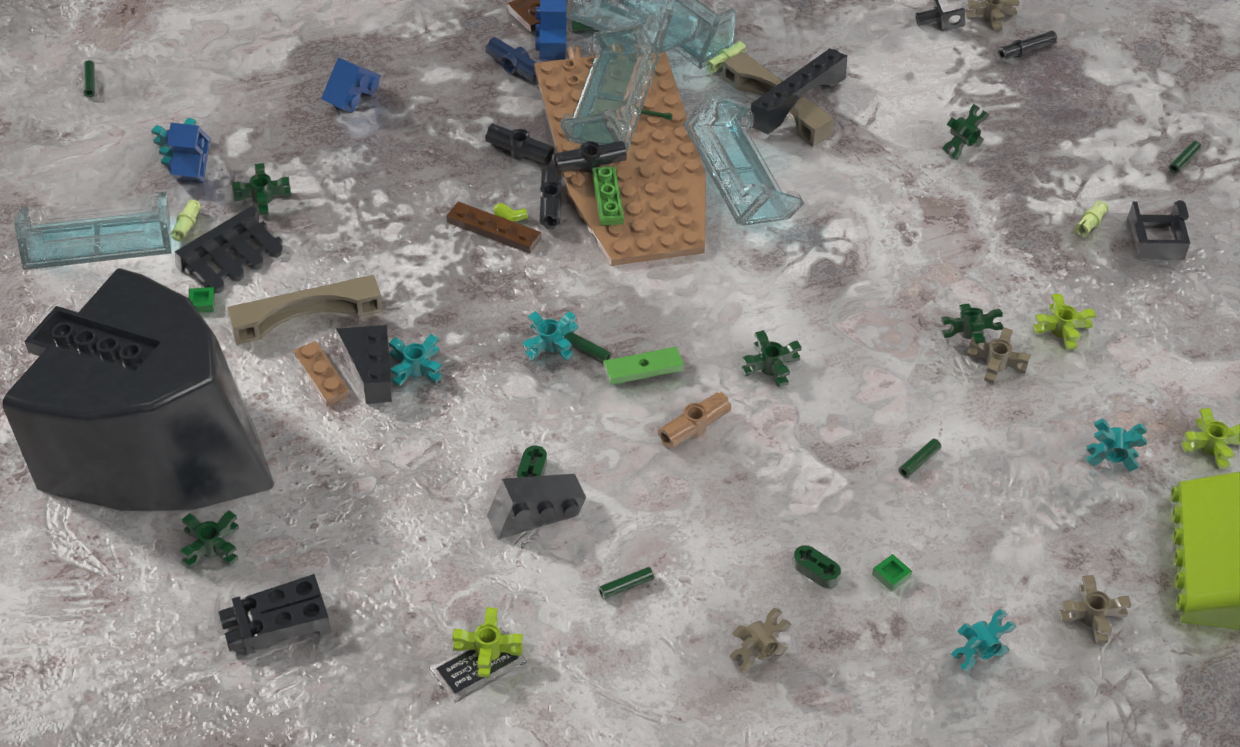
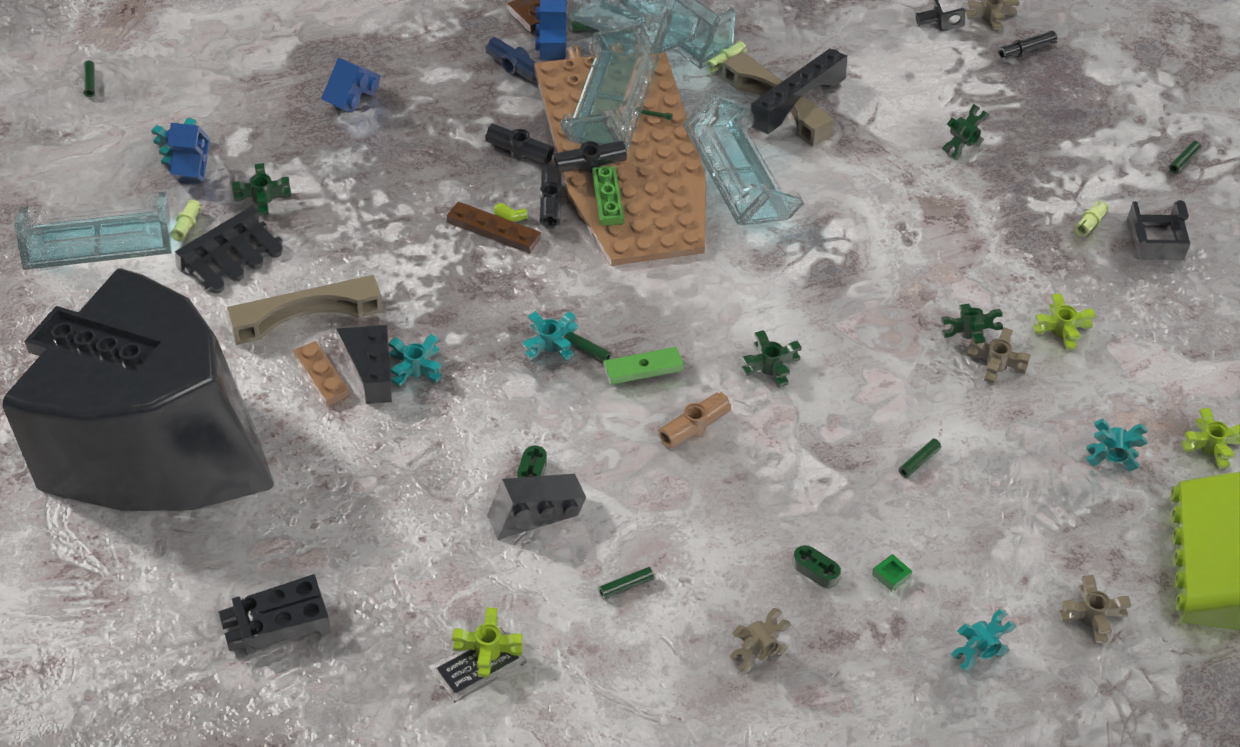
dark green pin [180,510,239,569] -> none
green tile [188,287,215,313] -> none

